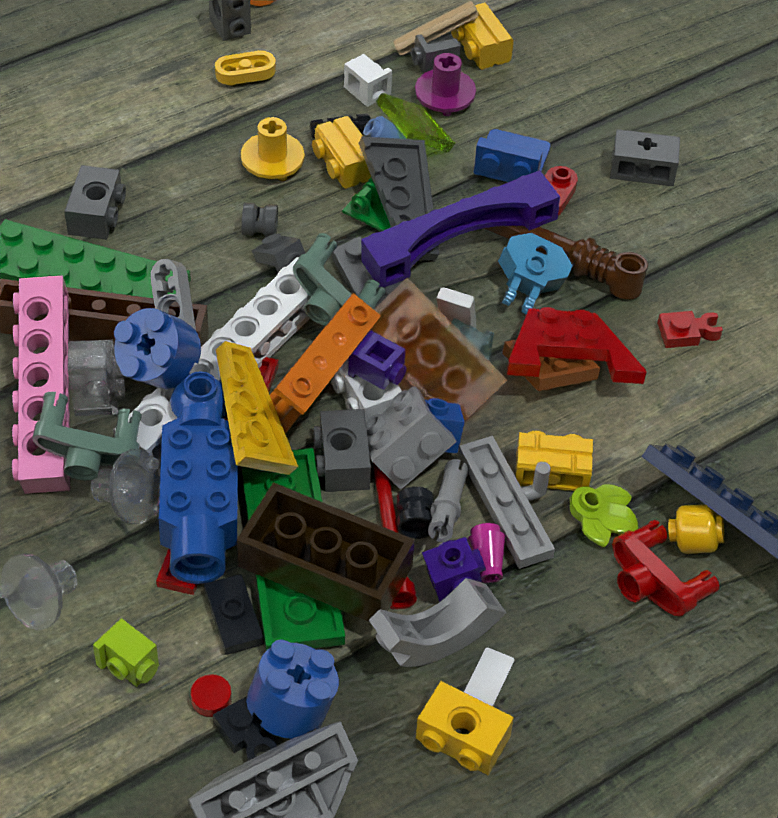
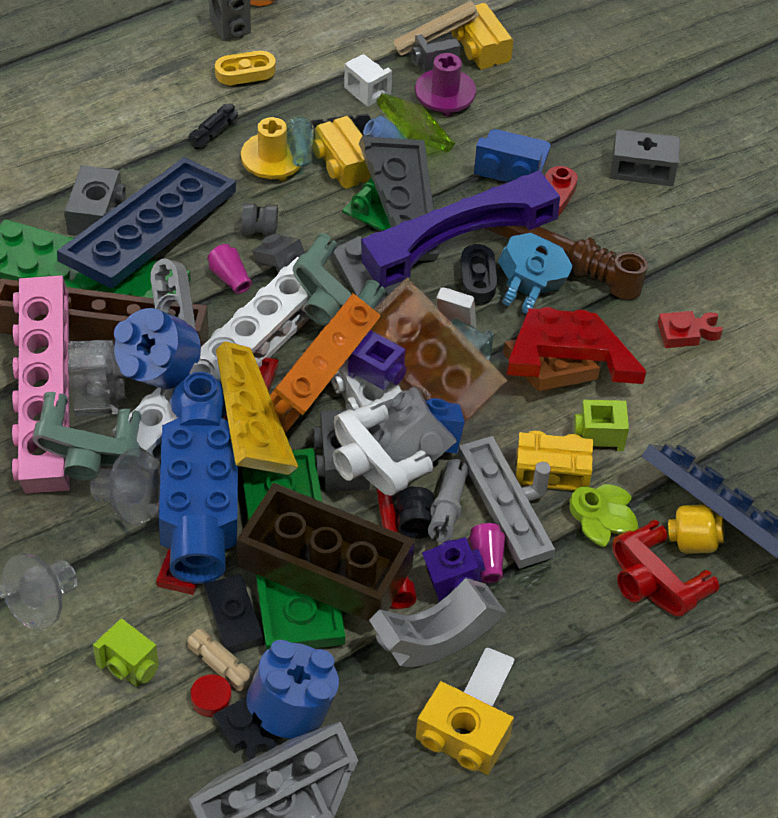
none -> dark blue plate [57,157,236,289]
none -> tan axle [187,629,253,691]
none -> black axle [188,103,238,149]
none -> dark pink cone [207,244,252,295]
none -> clear light blue cone [286,117,315,167]
none -> white connector [333,399,433,495]
none -> black plate [460,244,497,303]
none -> lime brick [573,400,629,451]

